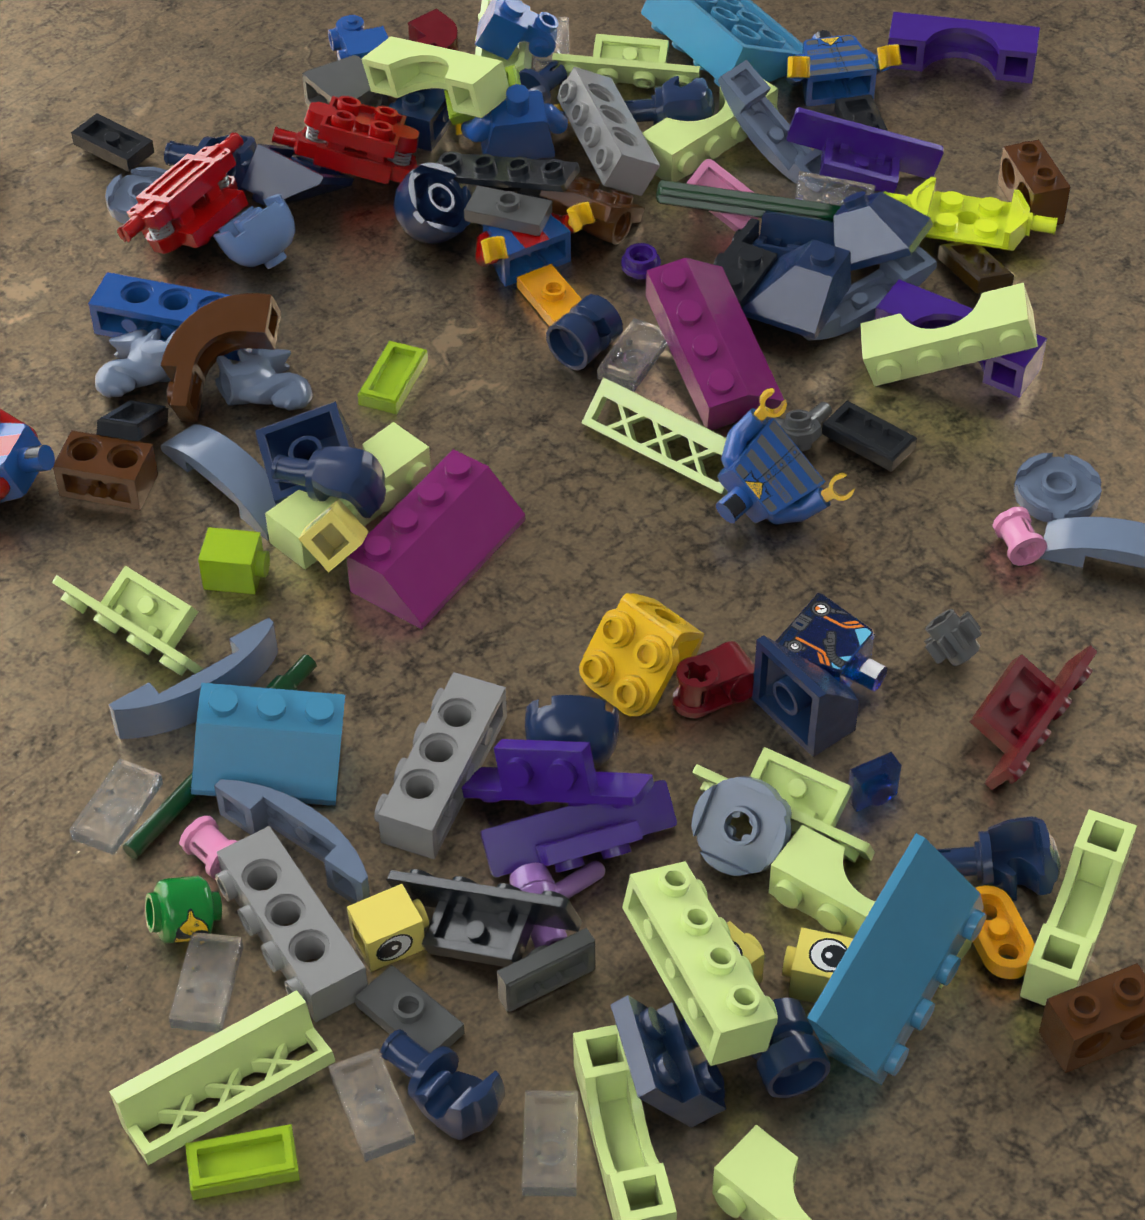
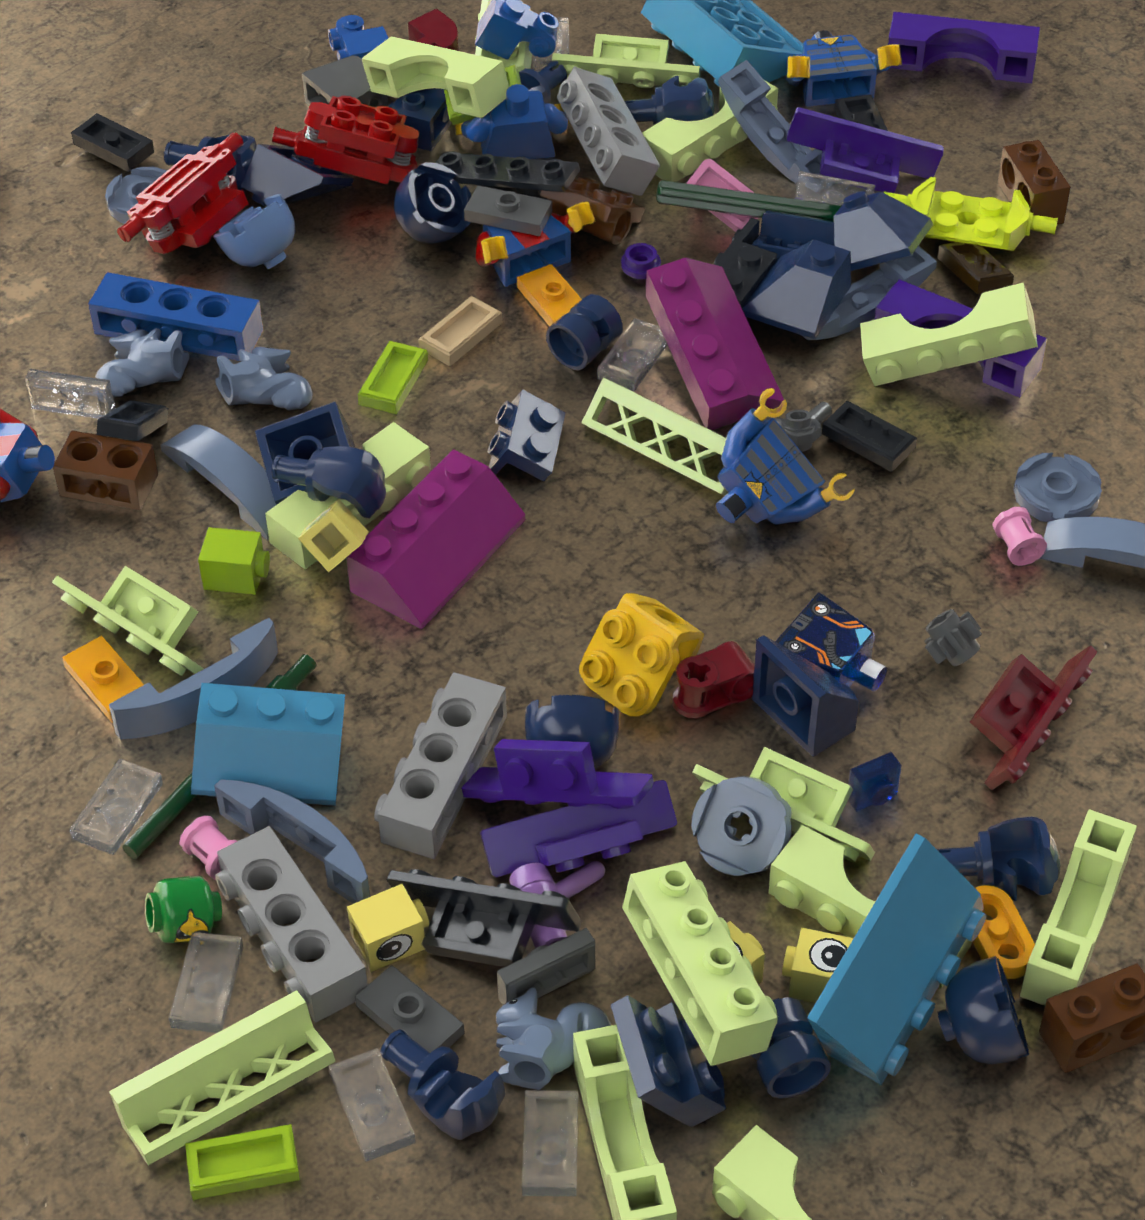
reddish brown arch [161,293,281,423] -> none
none -> clear plate [25,369,115,419]
none -> light orange plate [62,635,144,723]
none -> tan tile [419,296,503,366]
none -> bracket [487,389,566,481]
none -> sand blue animal [496,988,612,1090]
none -> dark blue cylinder [937,956,1030,1064]

